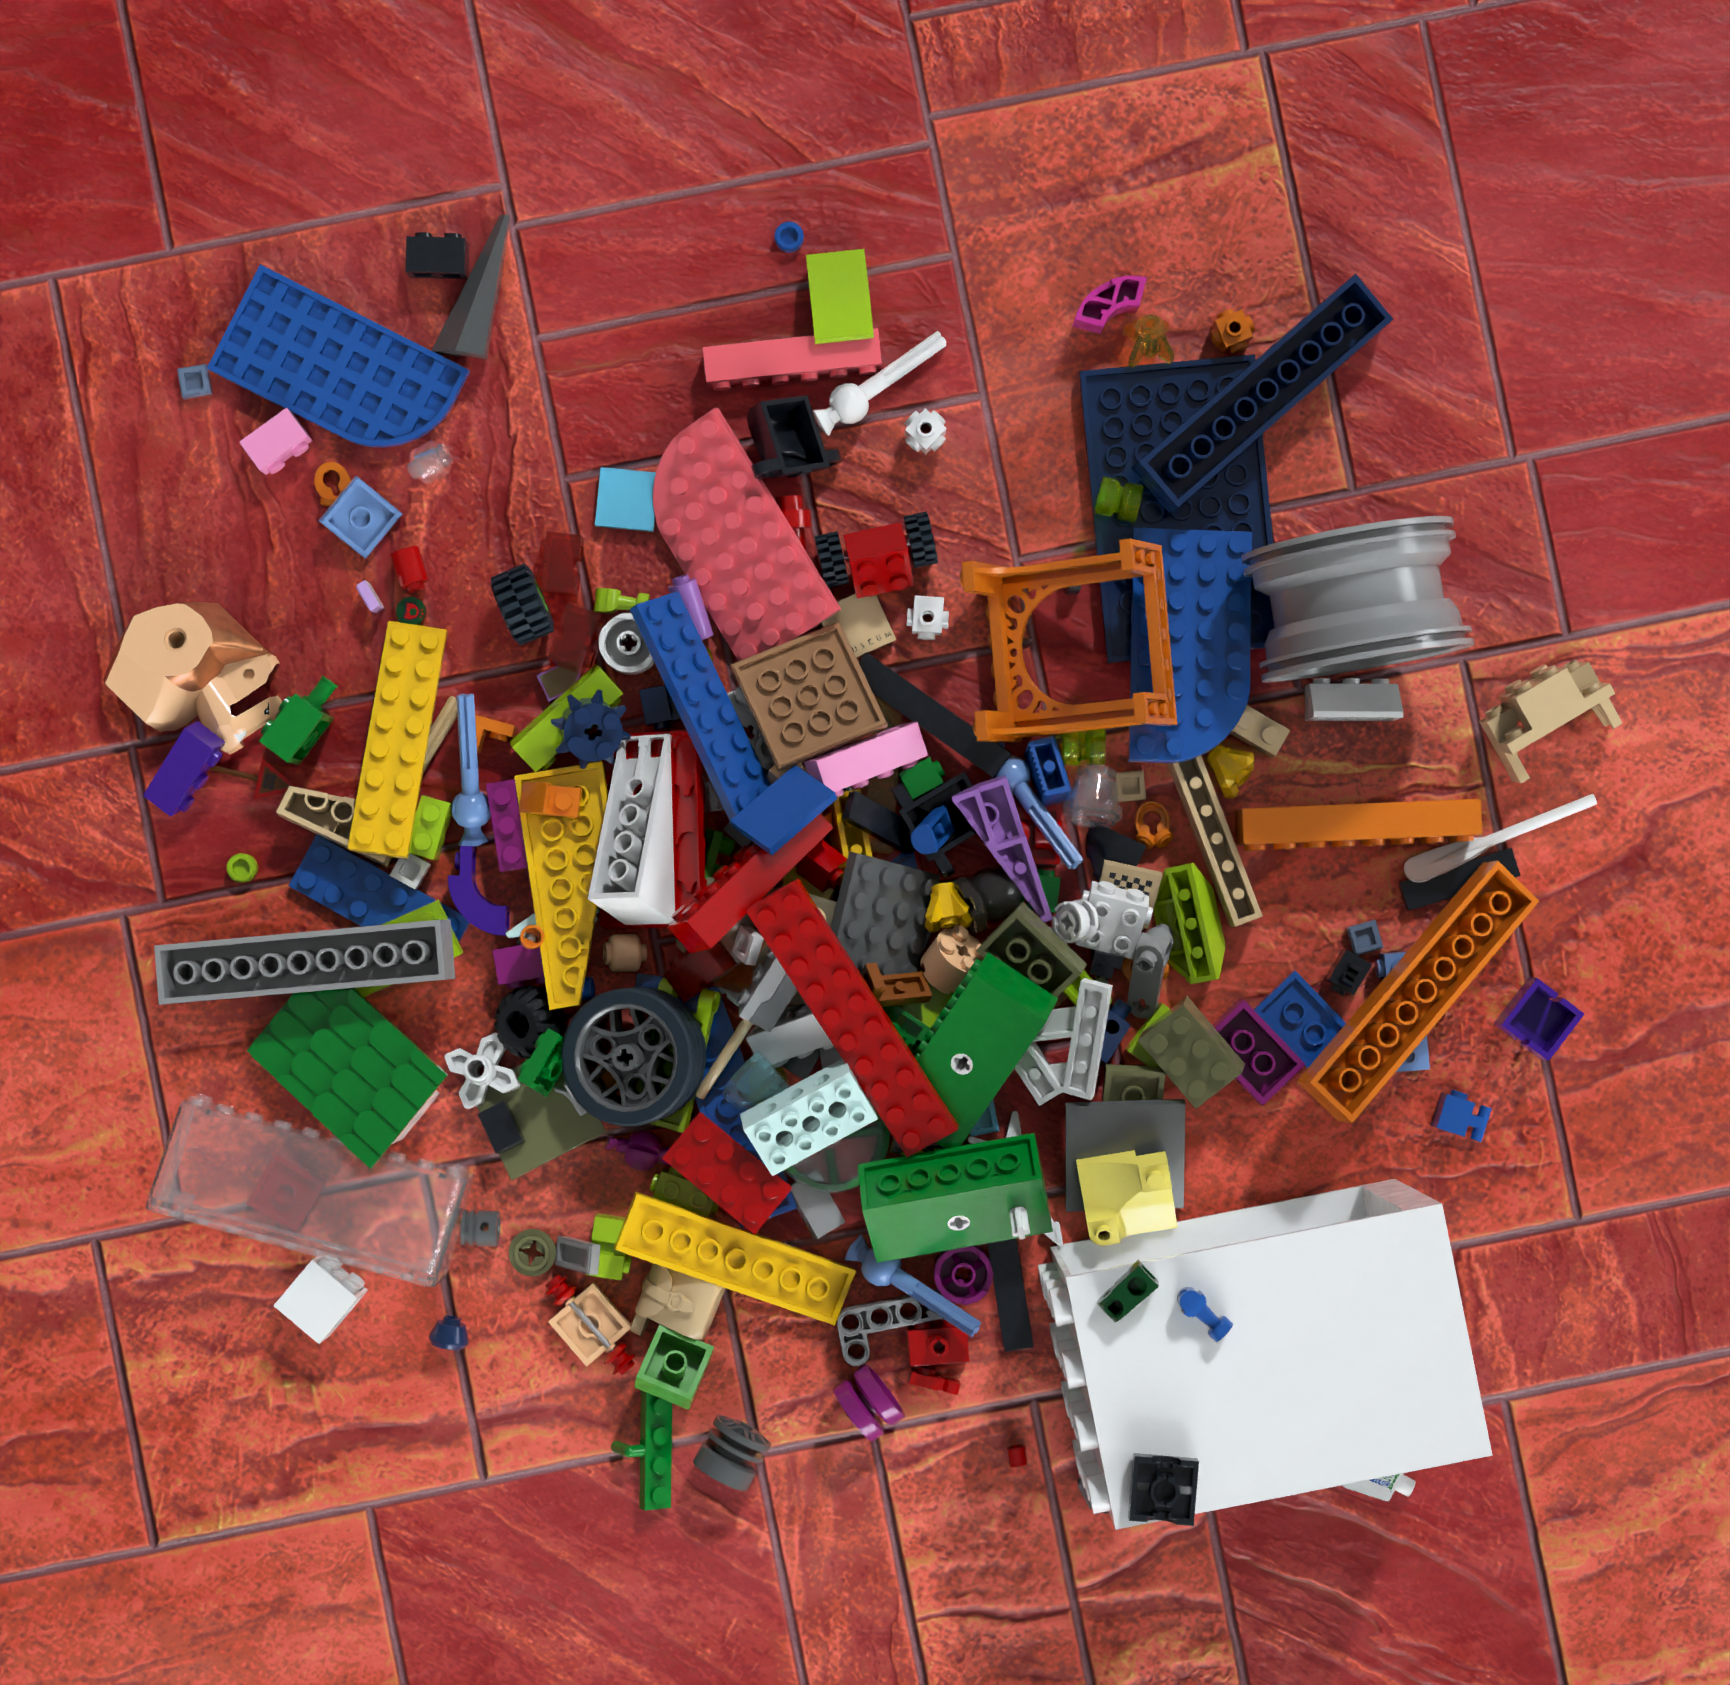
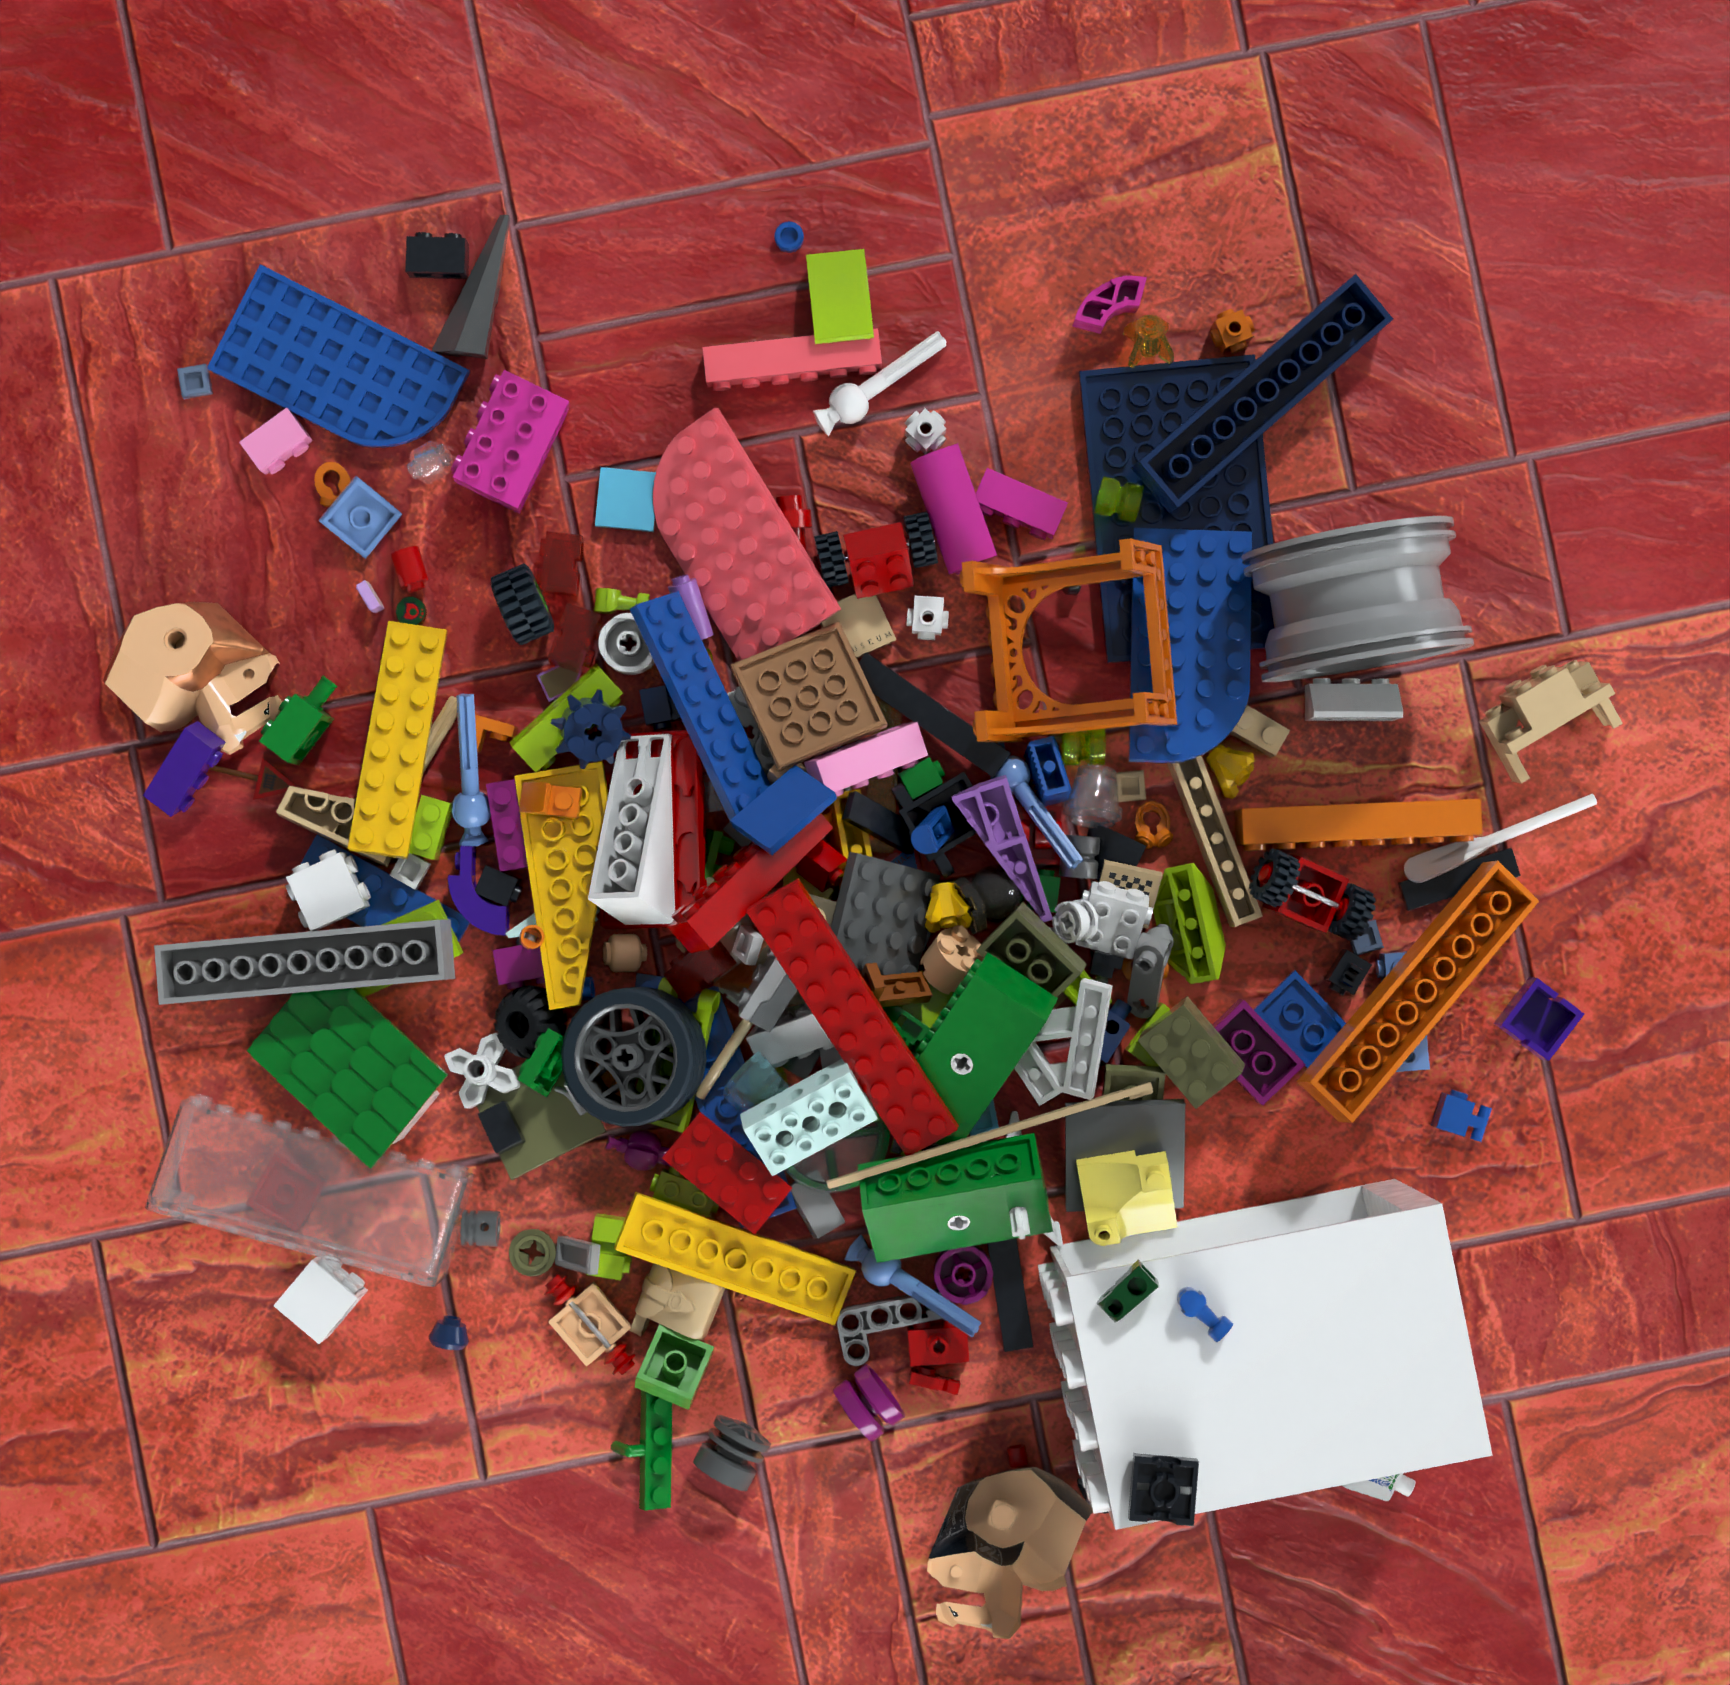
lime tile [227,853,258,883] -> none
black piece [747,395,842,479] -> none
none -> white brick [286,850,371,931]
none -> dark pink brick [451,370,570,514]
none -> black brick [475,865,523,906]
none -> tan piece [826,1082,1153,1189]
none -> dark pink brick [910,443,997,575]
none -> light nougat piece [927,1467,1093,1639]
none -> dark pink brick [976,468,1068,540]
none -> flat silver wheel [1059,835,1100,879]
none -> brick [1249,849,1376,941]

